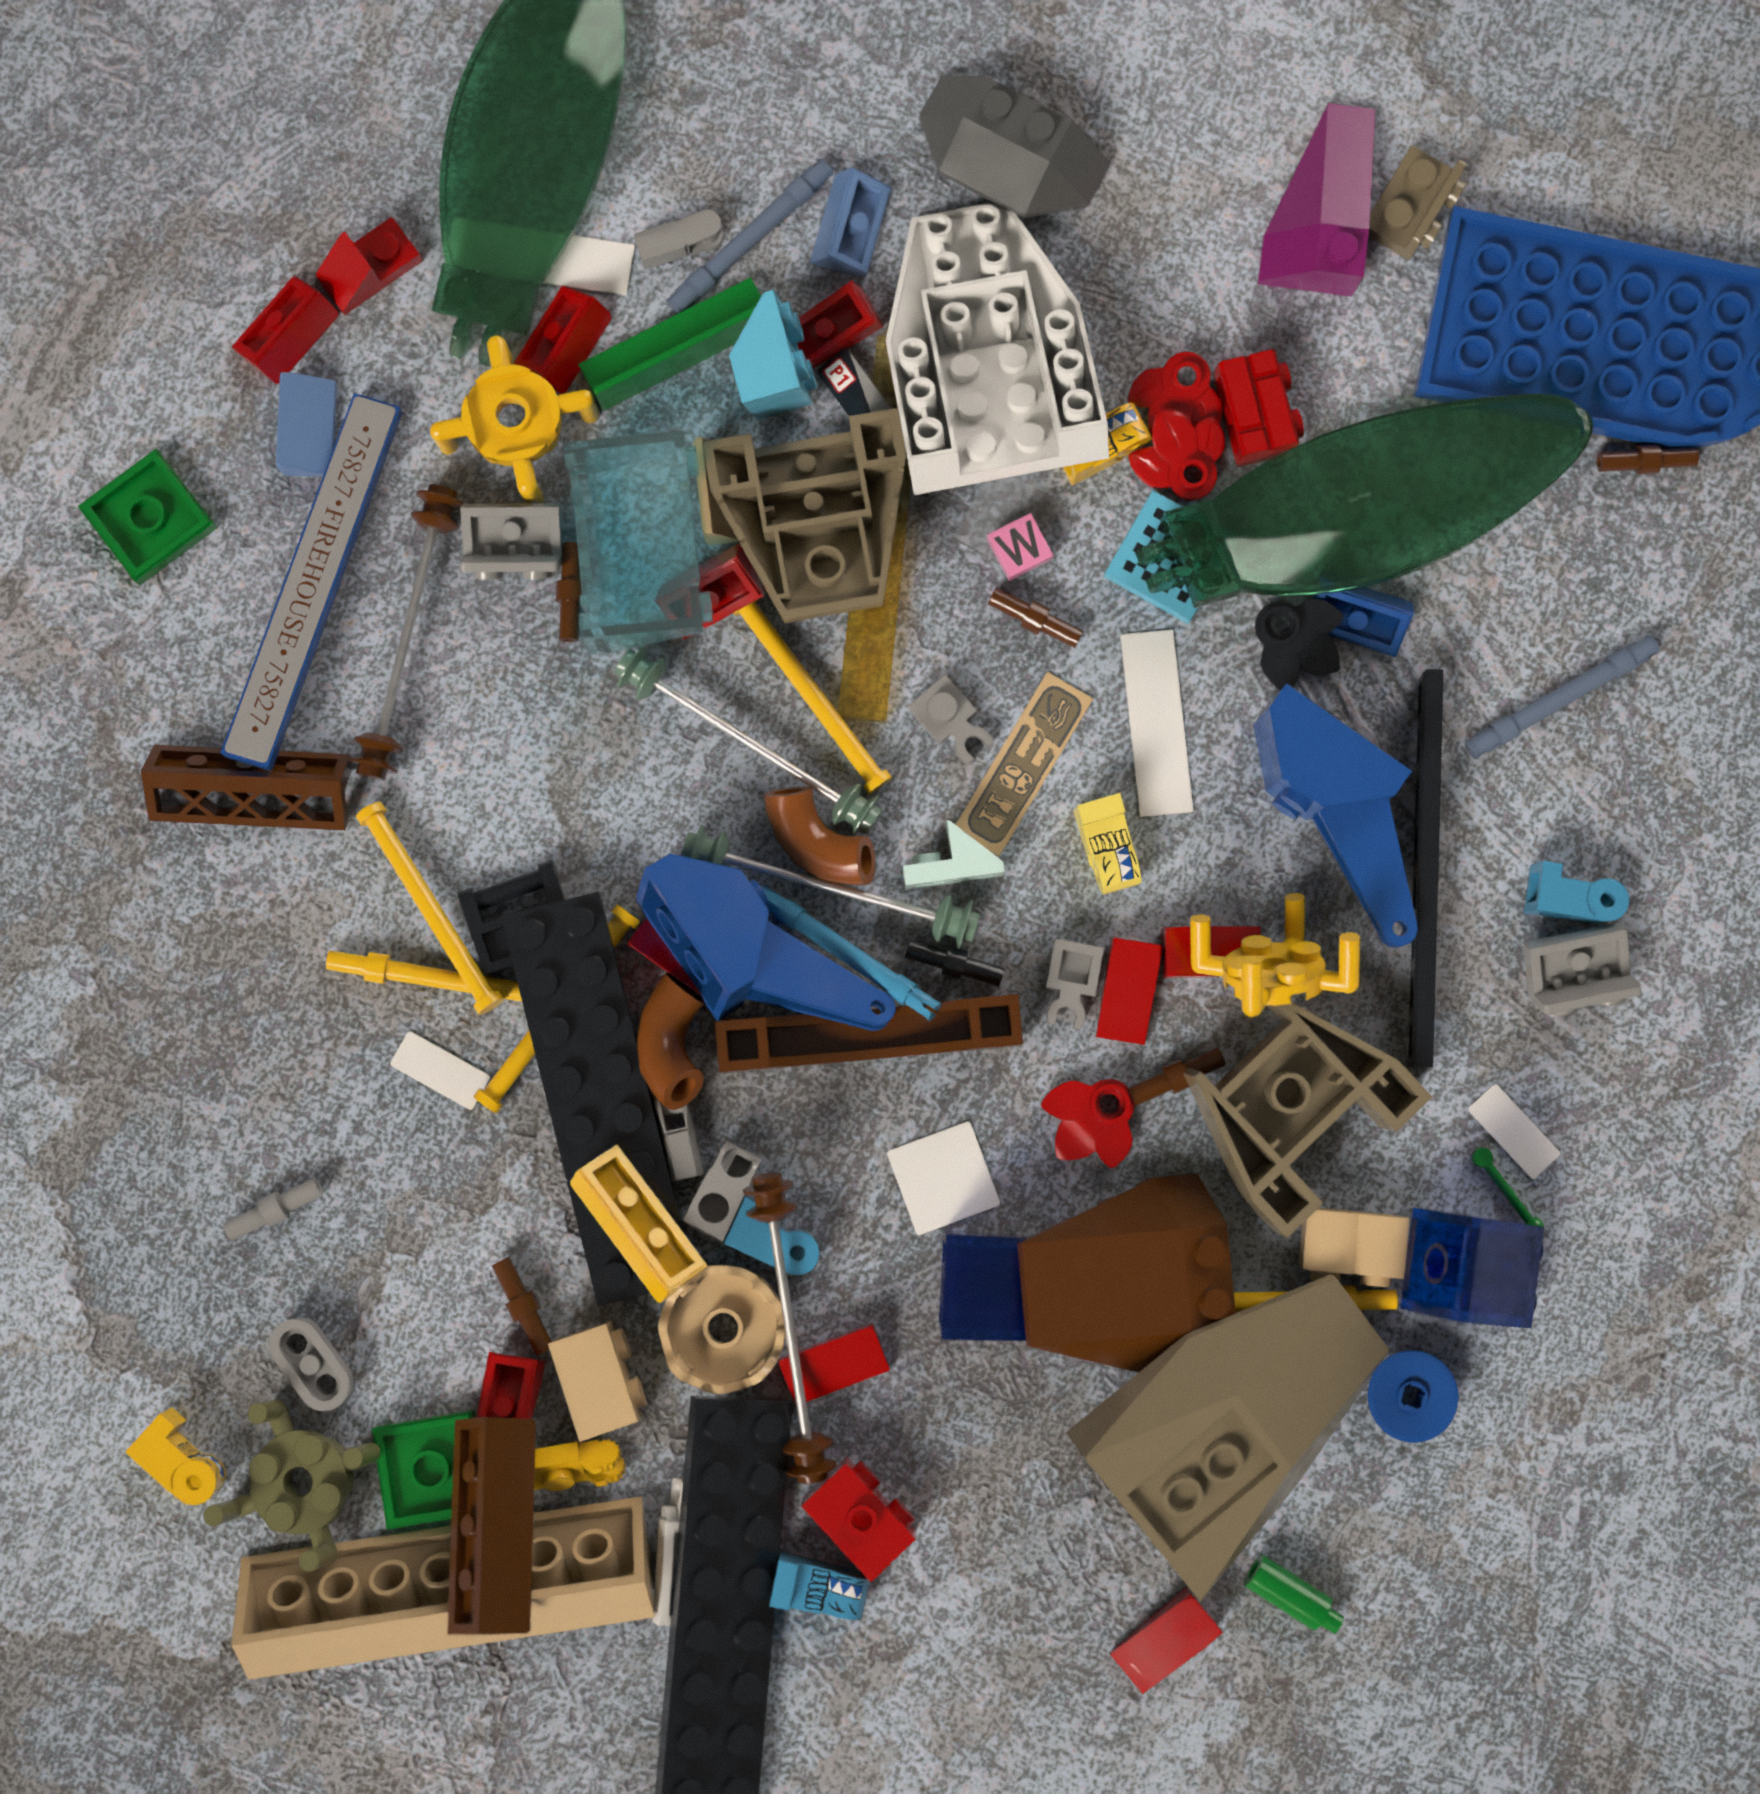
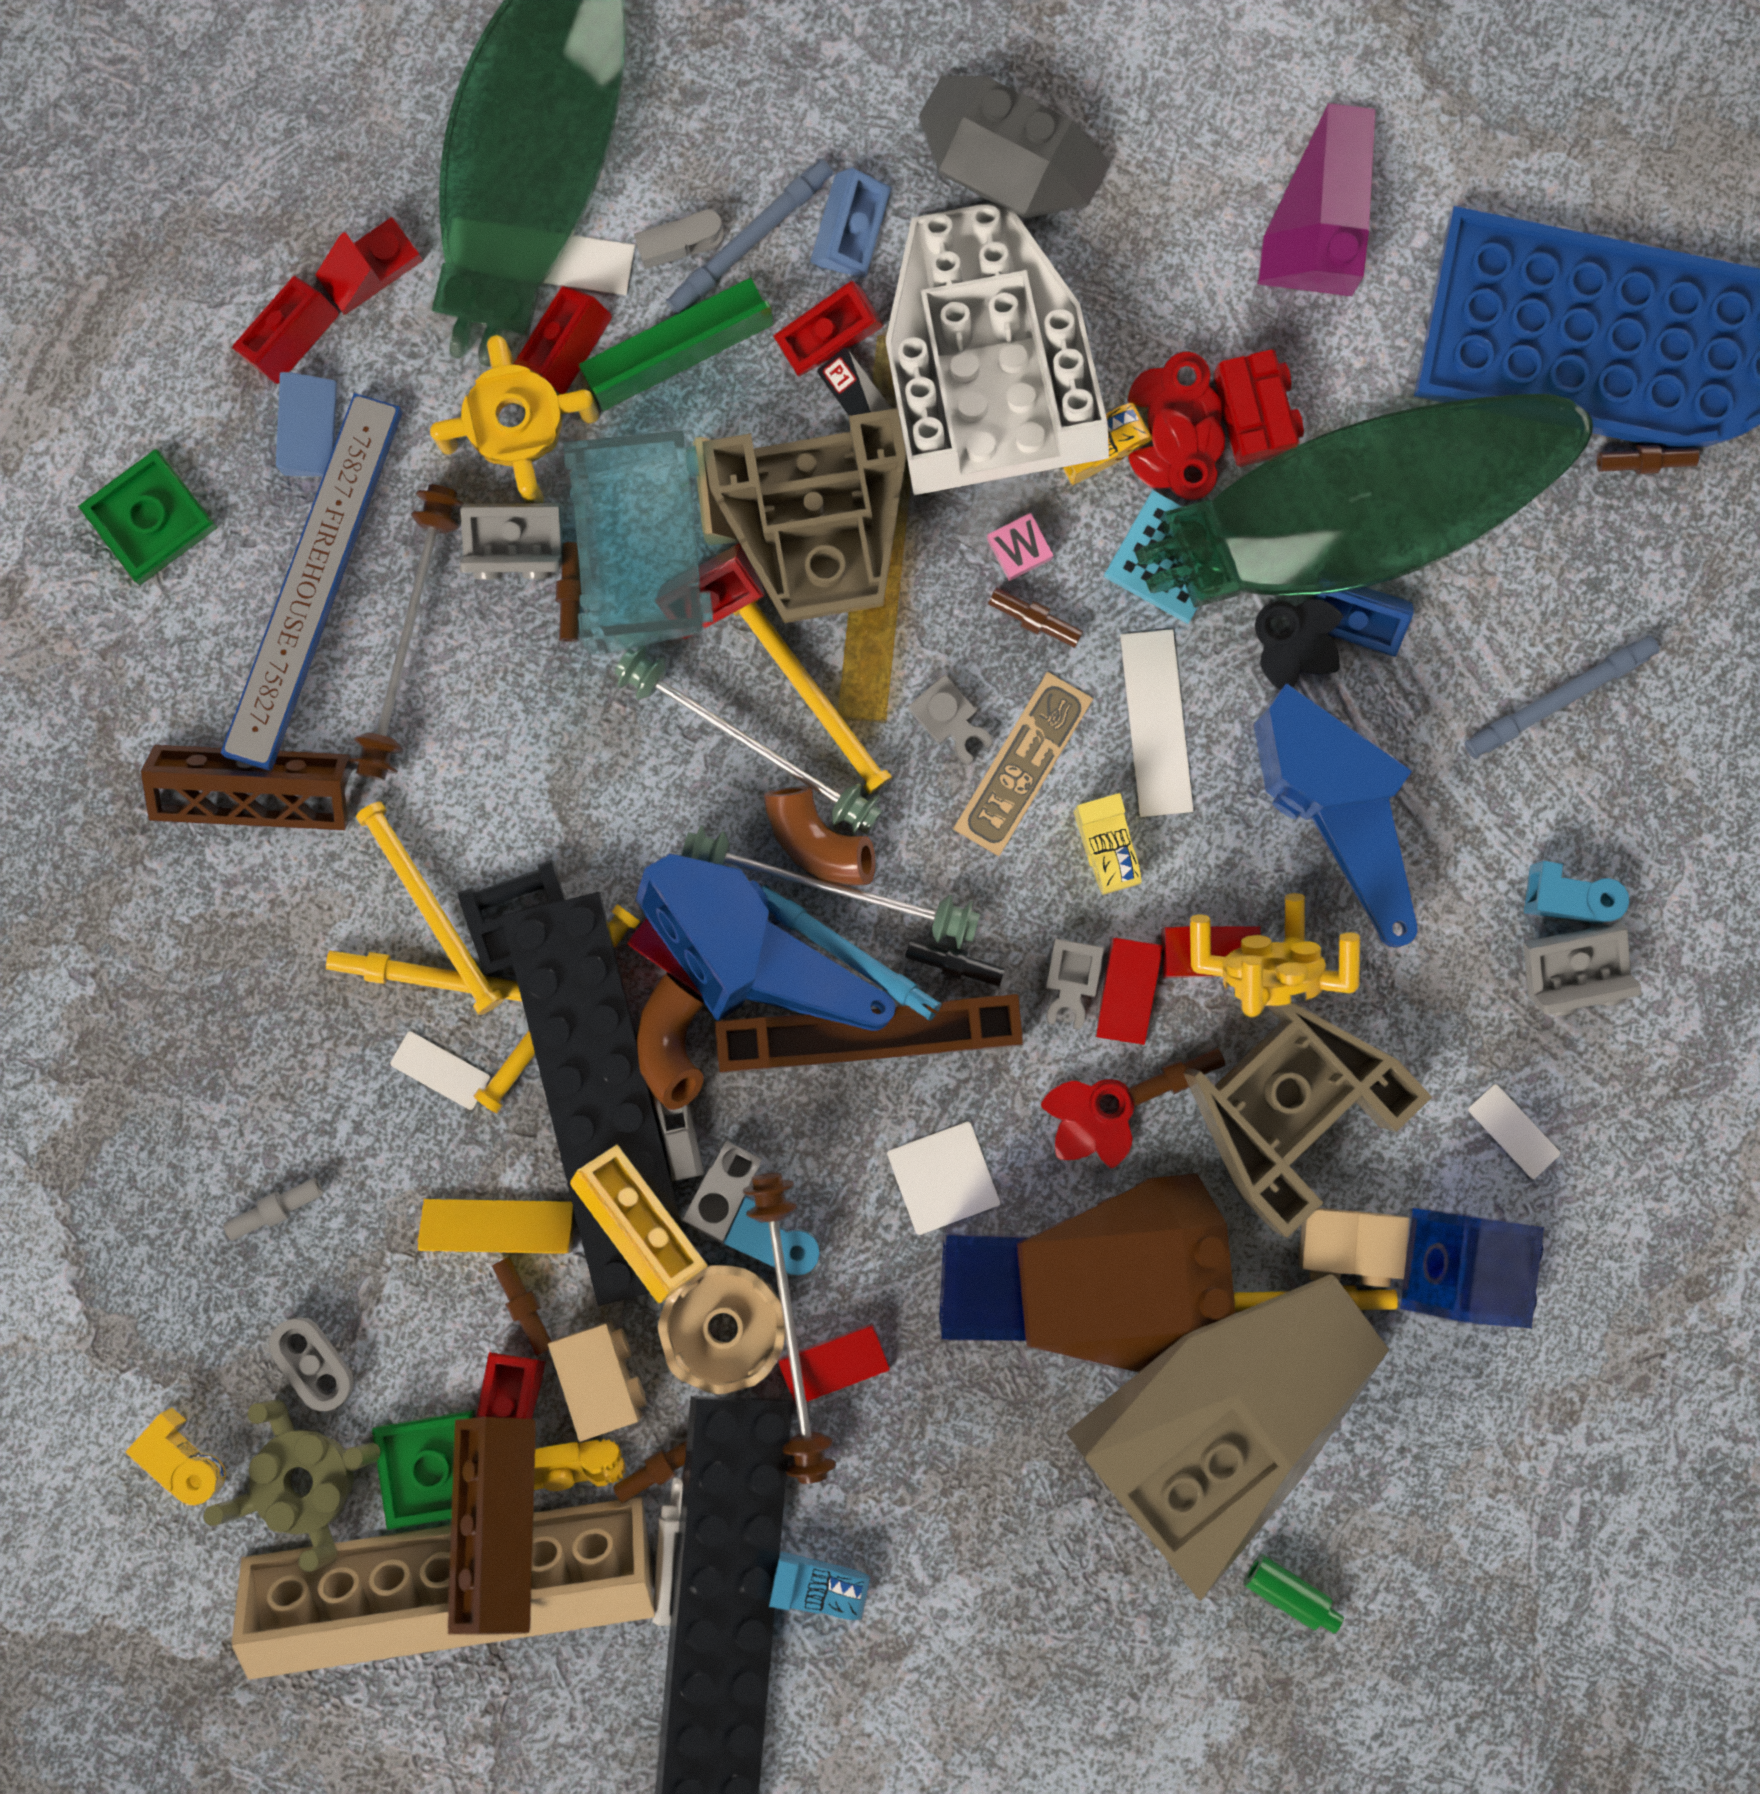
medium azure slope [729,290,817,420] -> none
red brick [801,1456,916,1582] -> none
light aqua slope [902,820,1005,890] -> none
red slope [1109,1587,1223,1694] -> none
dark tan bracket [1368,145,1467,261] -> none
blue piece [1368,1350,1459,1443] -> none
black tile [1408,669,1444,1069] -> none
green hinge [1471,1148,1544,1237] -> none
none -> yellow slope [417,1199,574,1254]
none -> reddish brown bar [613,1439,687,1503]

